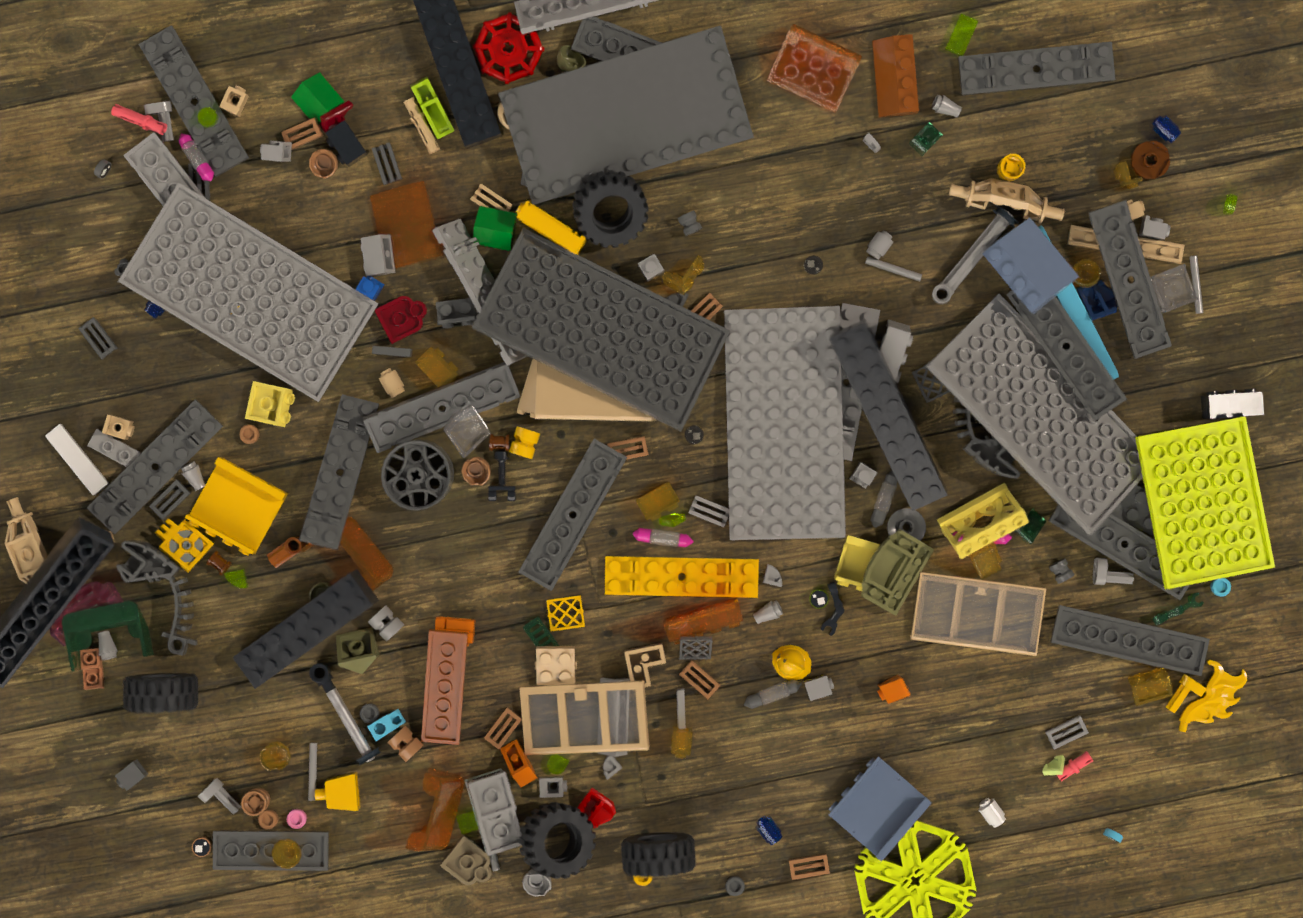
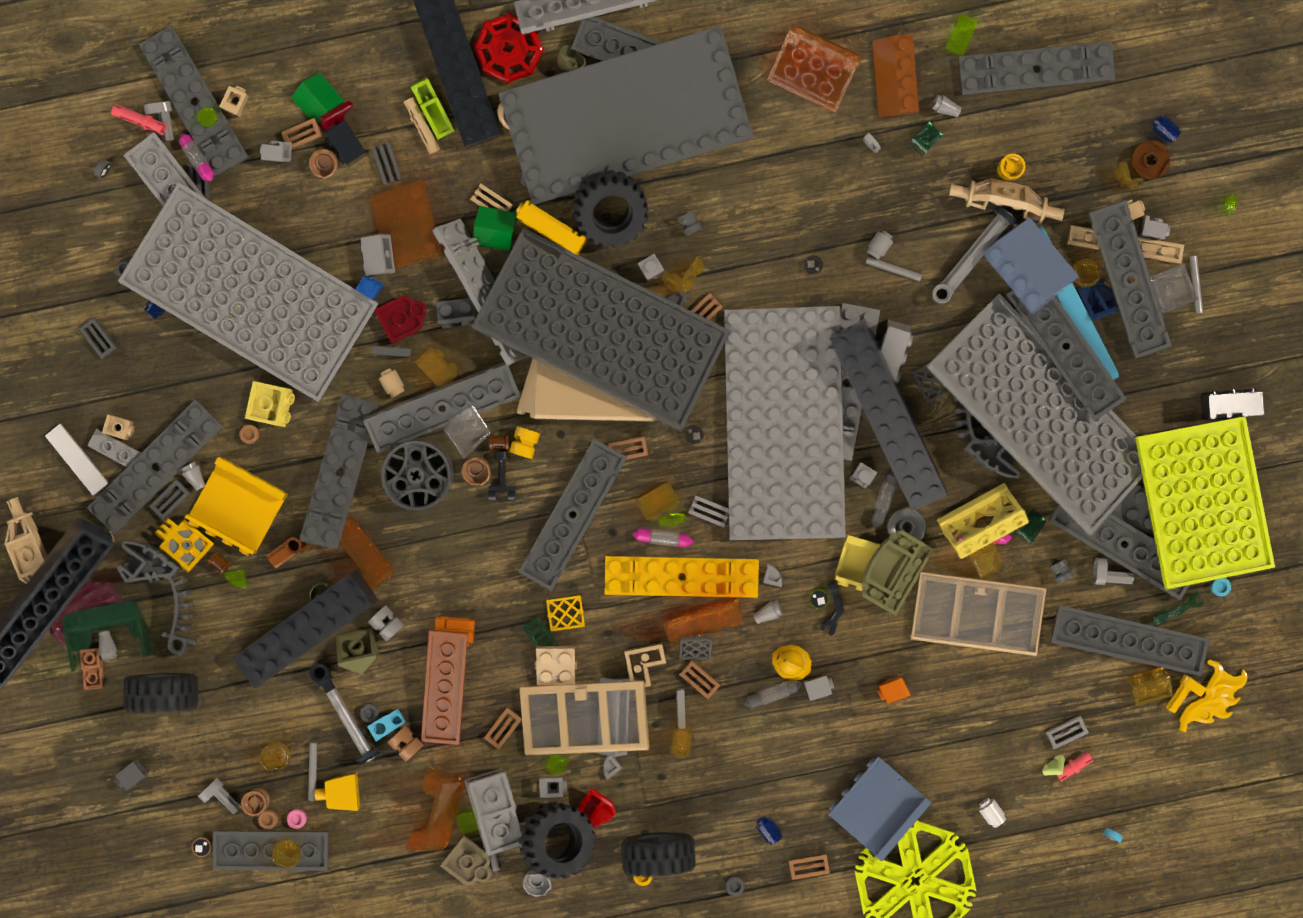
orange slope [500,739,537,787] -> none

